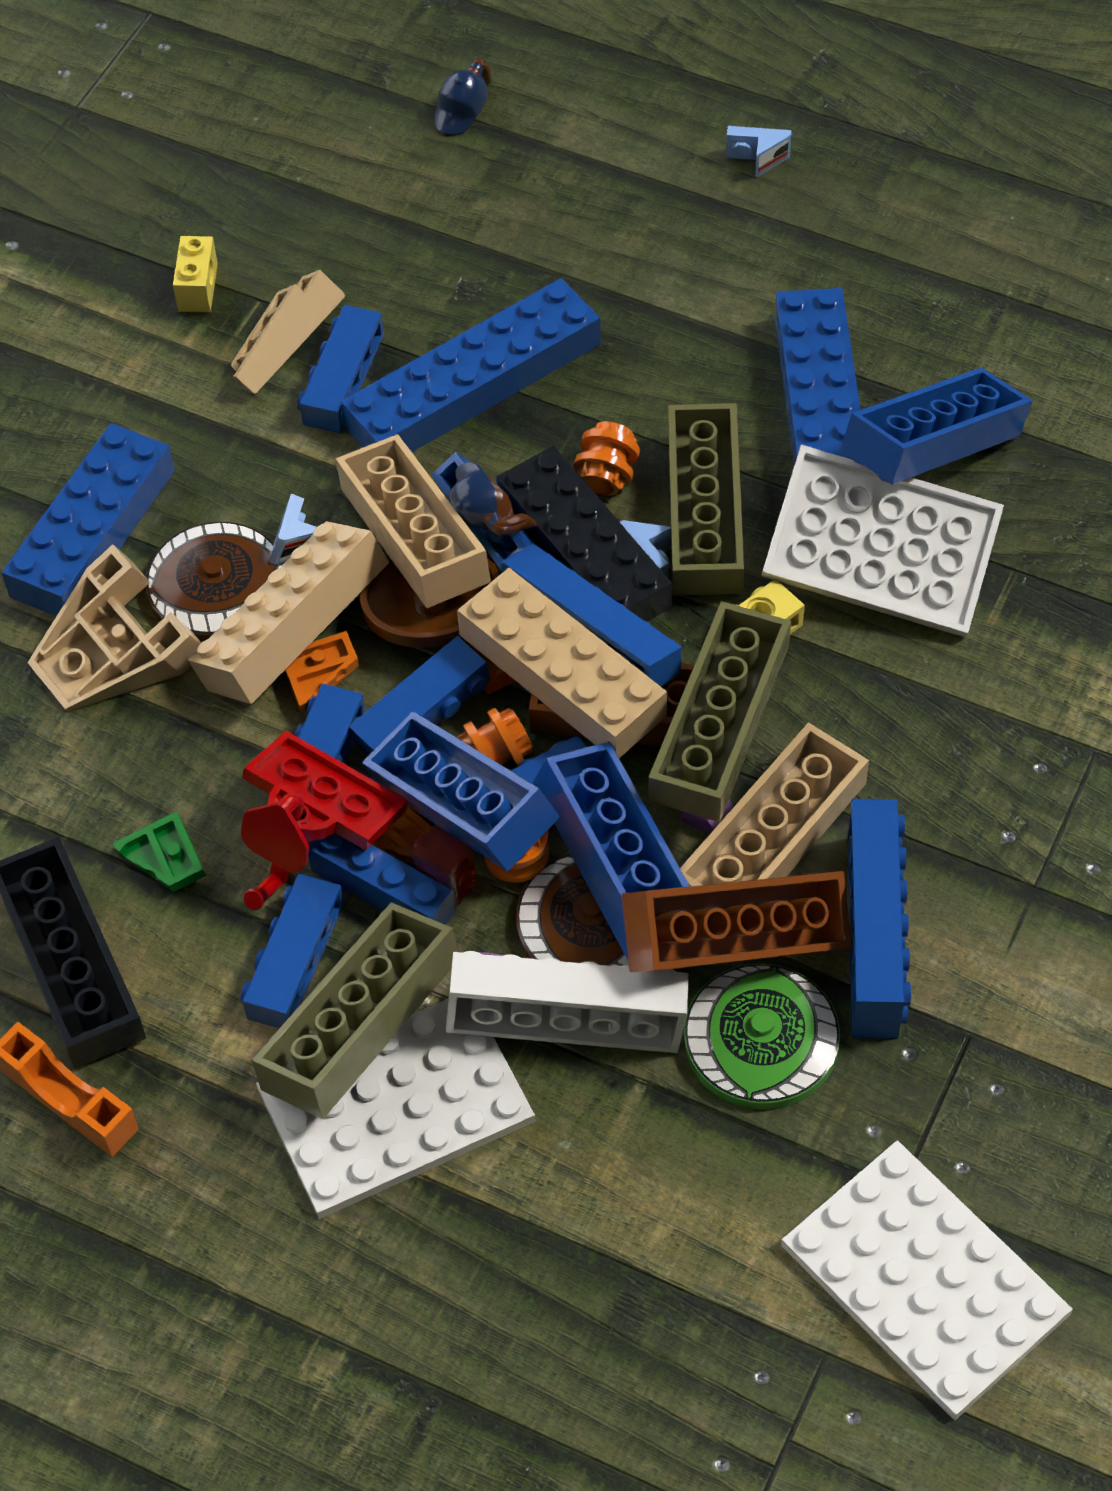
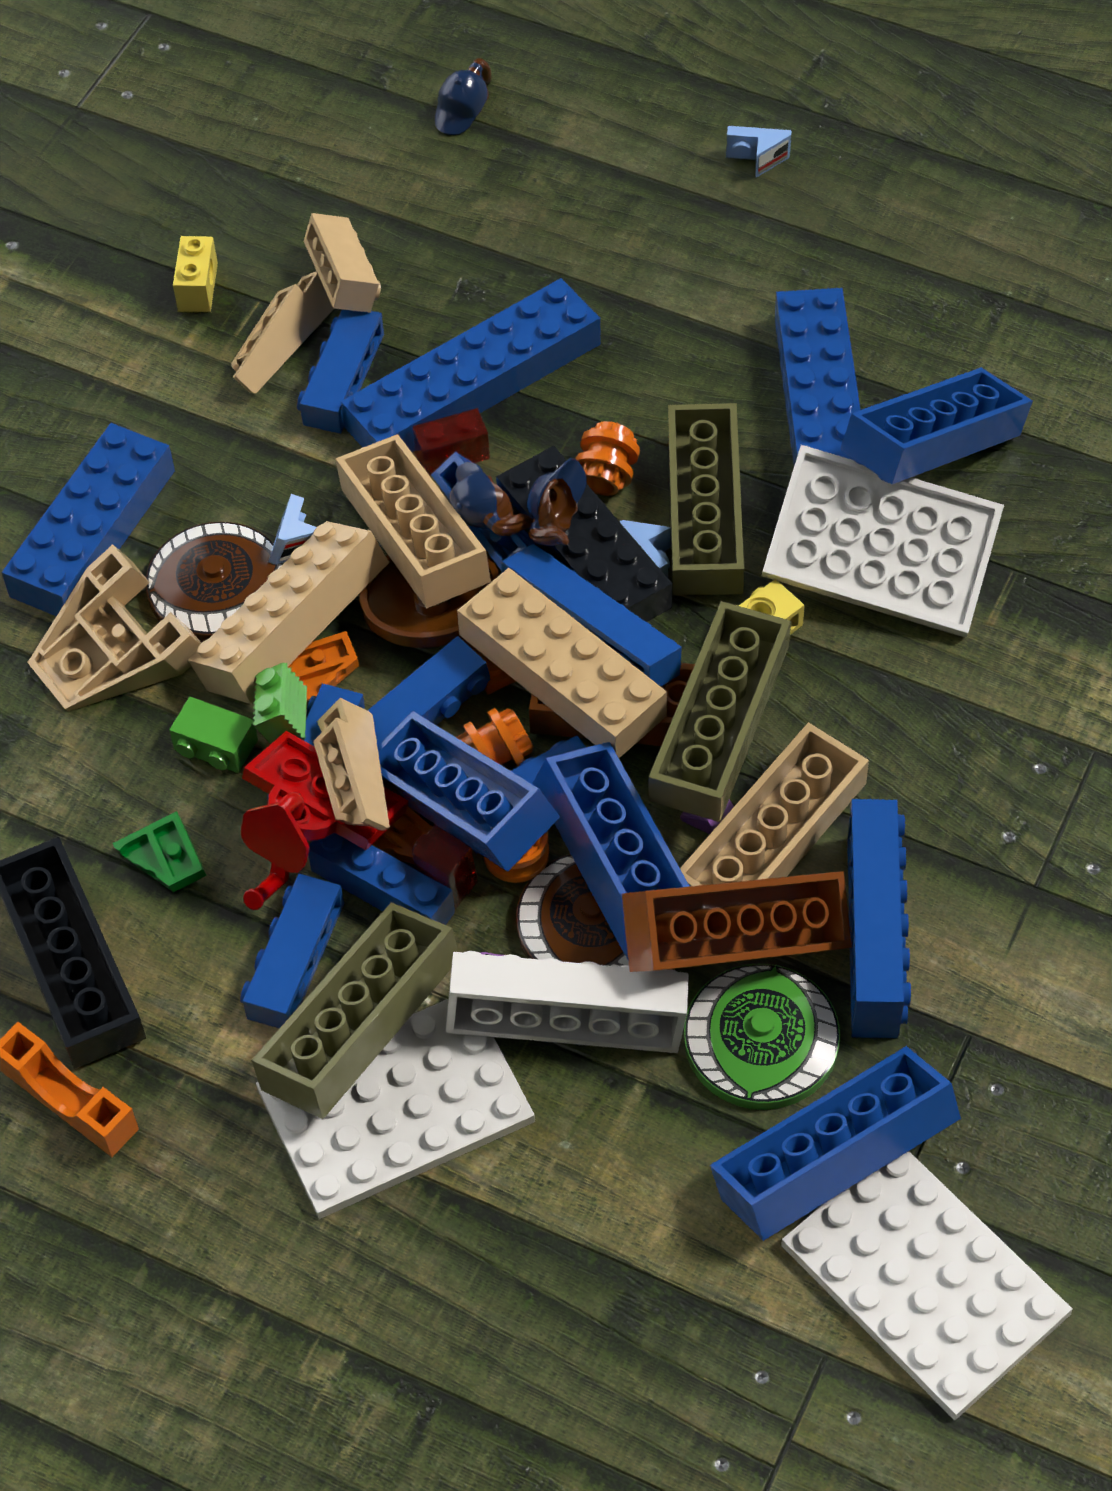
none -> bright green brick [169,696,258,773]
none -> bright green brick [253,663,307,744]
none -> tan brick [304,213,381,313]
none -> tan wedge [313,698,390,831]
none -> clear red brick [413,408,490,476]
none -> hair [527,458,587,546]
none -> blue brick [710,1046,961,1241]

